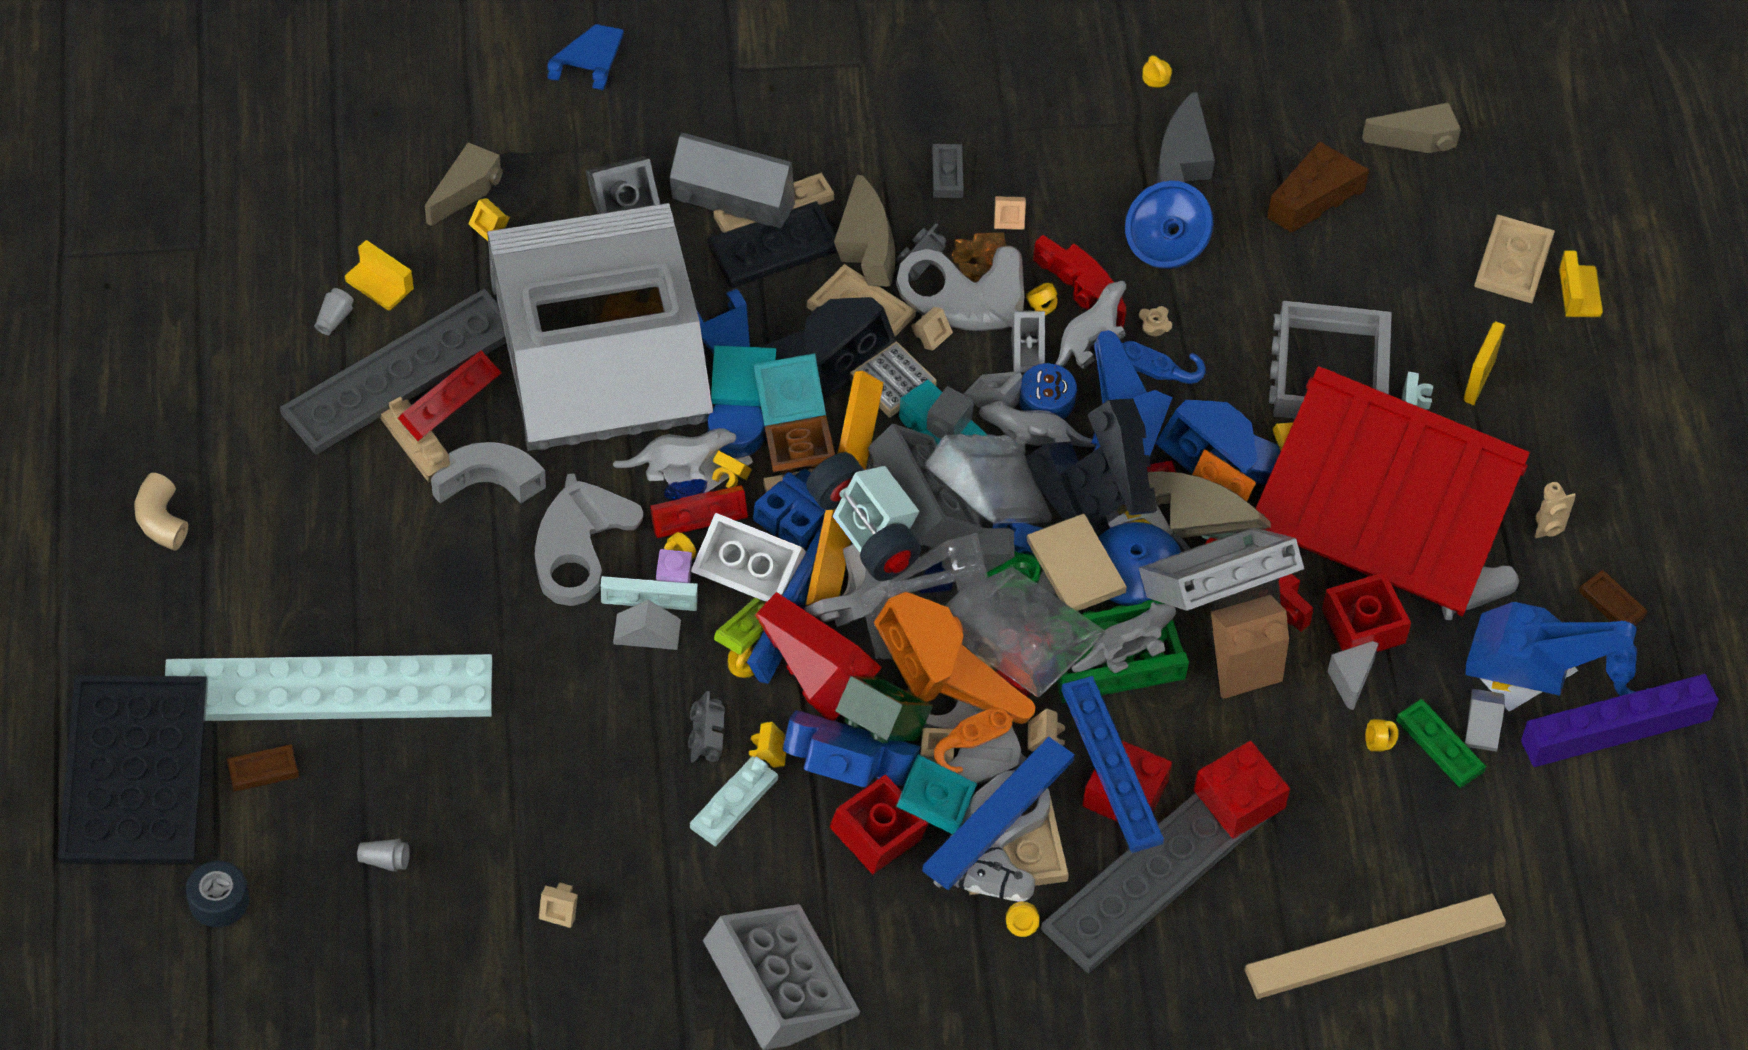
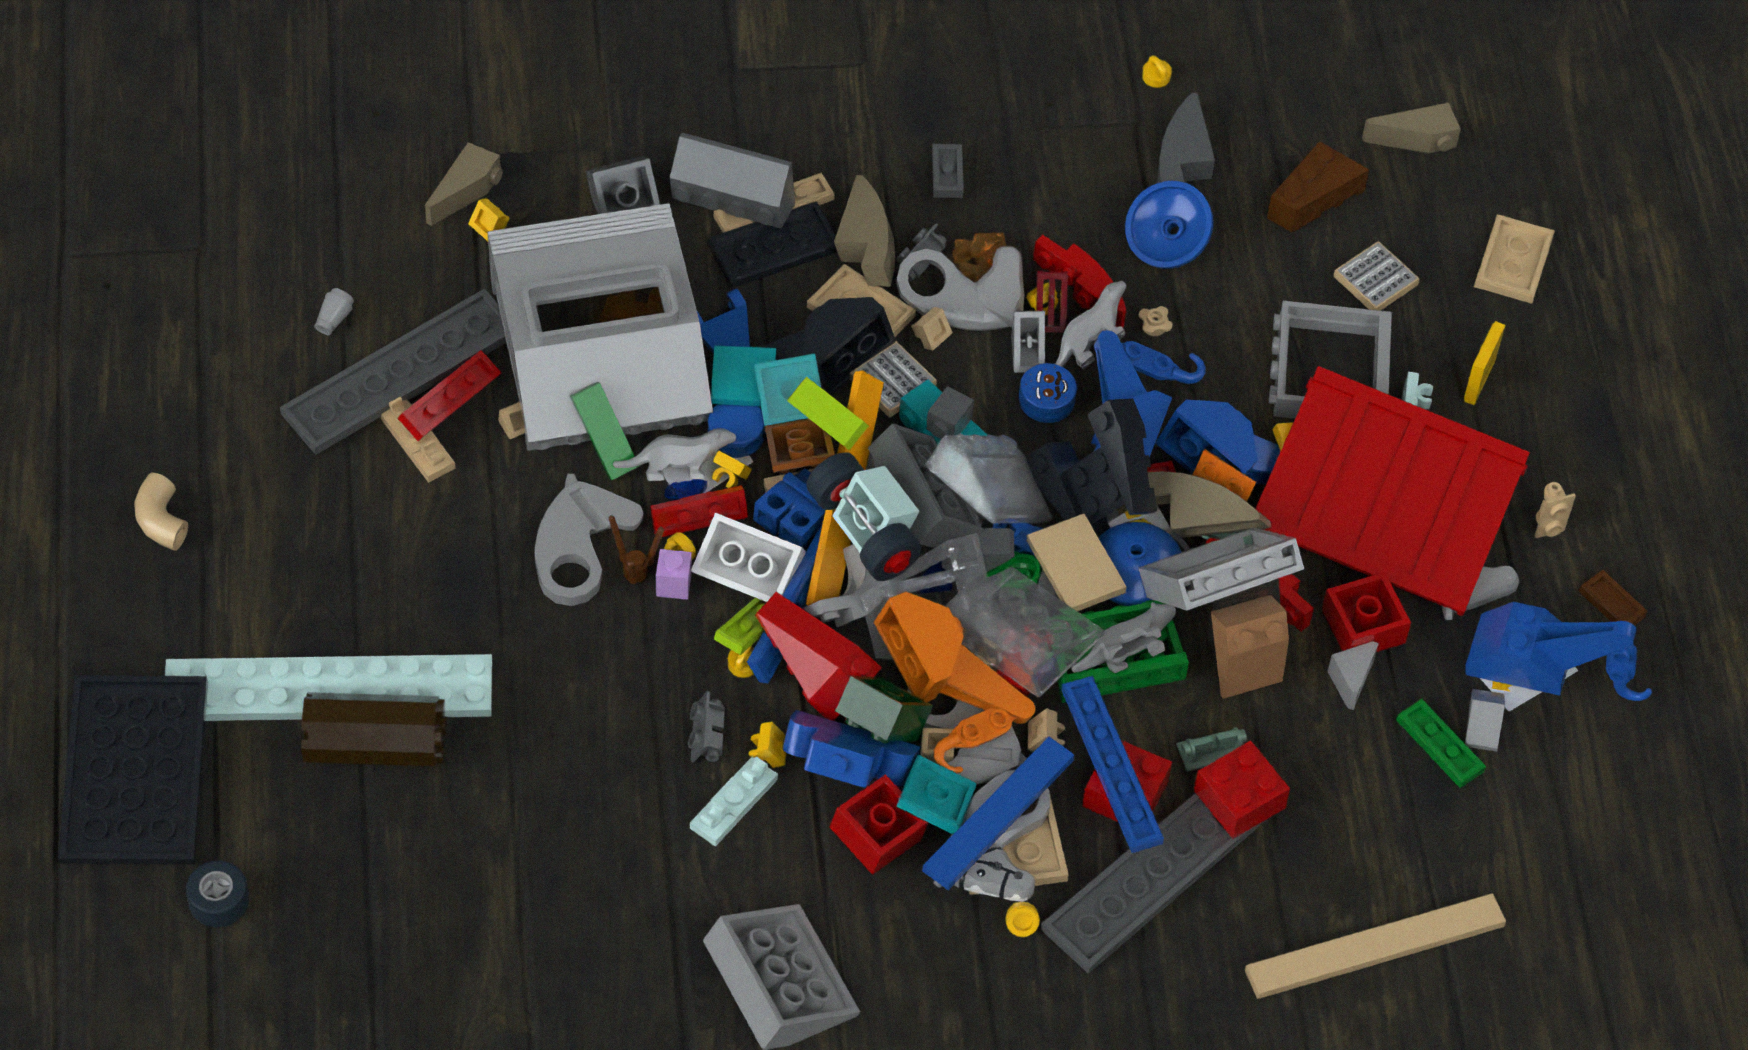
reddish brown tile [227,744,299,792] -> none
yellow panel [345,240,414,310] -> none
light grey cone [357,839,410,872] -> none
light grey arch [431,442,546,503] -> none
tan tile [539,882,578,928] -> none
blue flag [547,24,624,90] -> none
light aqua tile [601,576,698,611] -> none
light grey slope [613,599,681,650] -> none
light grey slope [964,372,1022,408] -> none
light grey animal [979,400,1096,455] -> none
light nougat tile [994,196,1026,229] -> none
yellow tile [1365,719,1399,752] -> none
dark purple brick [1521,674,1719,768] -> none
yellow panel [1559,251,1603,317] -> none
none -> dark brown brick [301,692,447,766]
none -> tan slope [498,402,525,439]
none -> green tile [570,382,639,480]
none -> reddish brown plant [609,515,664,584]
none -> lime tile [787,376,869,450]
none -> dark red tile [1036,270,1068,333]
none -> sand green hinge [1176,727,1247,772]
none -> tile [1334,241,1419,311]

